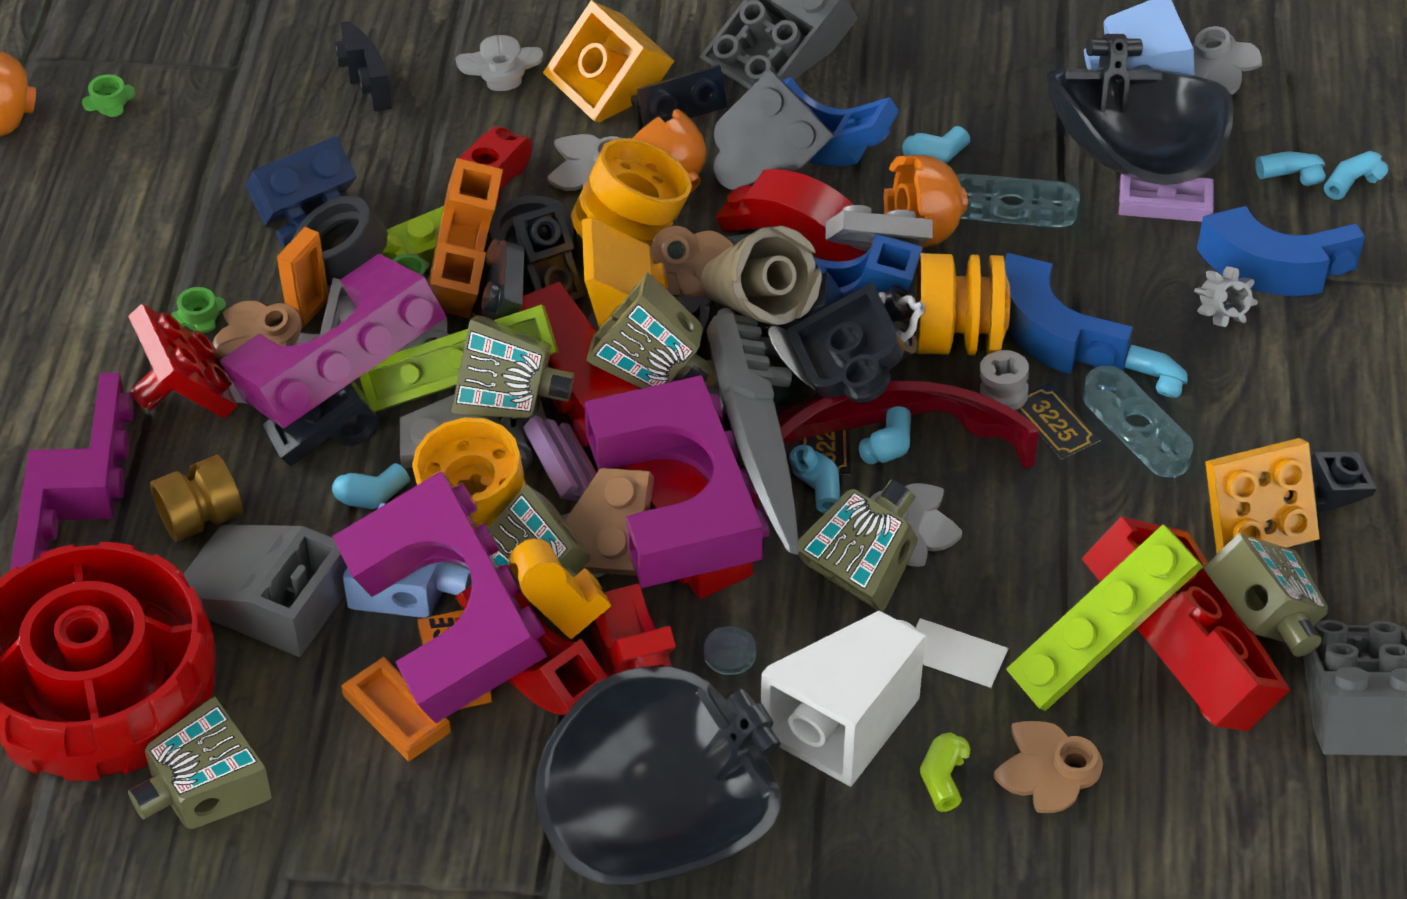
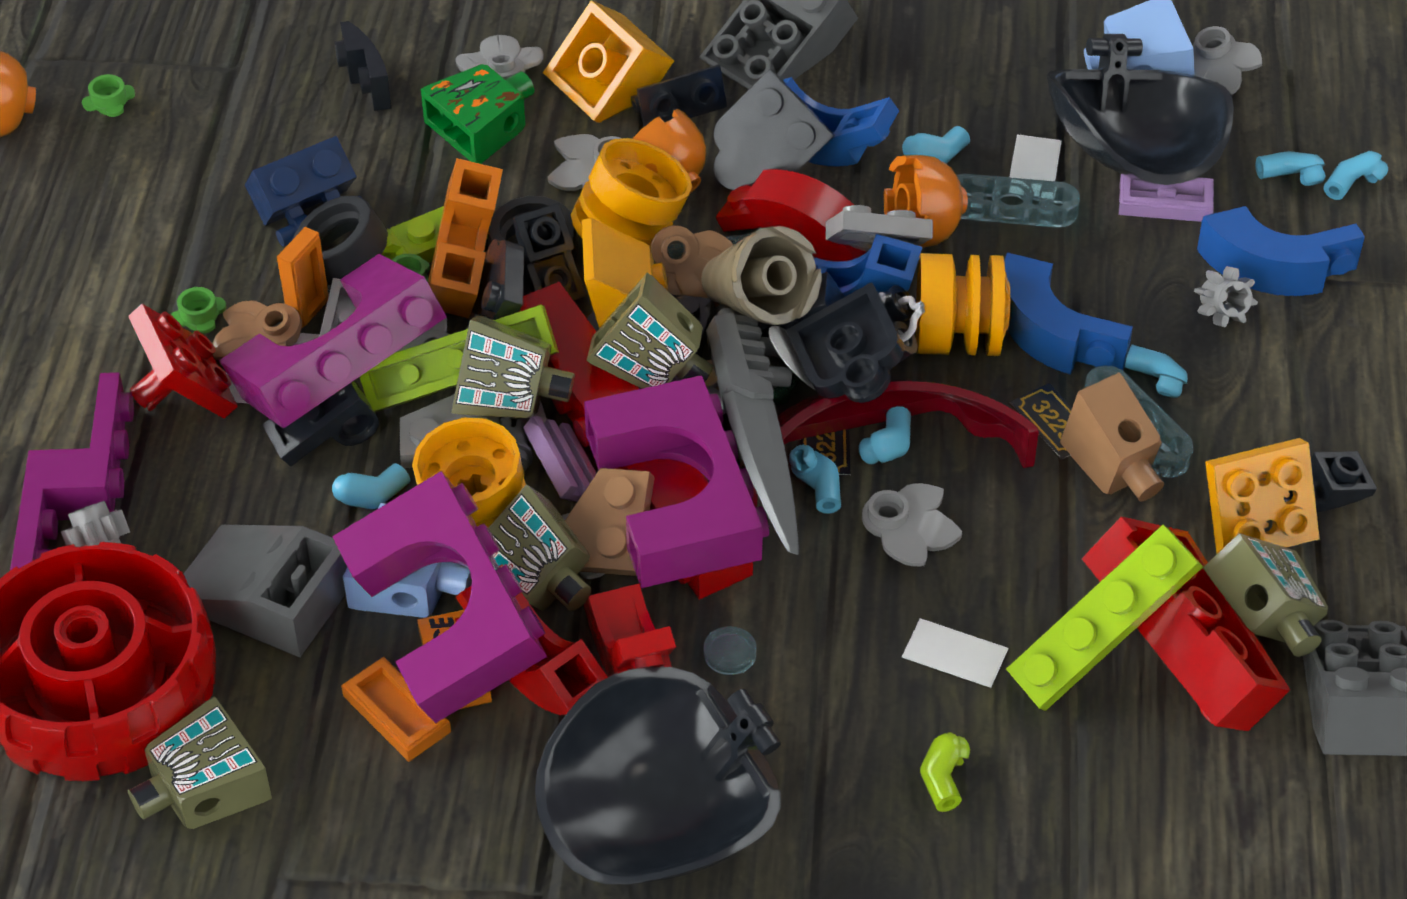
pearl gold wheel [150,455,243,542] -> none
red leg [458,126,533,205] -> none
light orange leg [509,539,611,639] -> none
white slope [761,611,926,787] -> none
torso [798,480,918,612] -> none
light grey wheel [980,350,1029,410] -> none
medium nougat plate [994,721,1103,813] -> none
none -> light grey gear [61,501,130,547]
none -> green torso [421,64,535,164]
none -> white sticker [1007,134,1062,196]
none -> medium nougat torso [1060,372,1164,501]

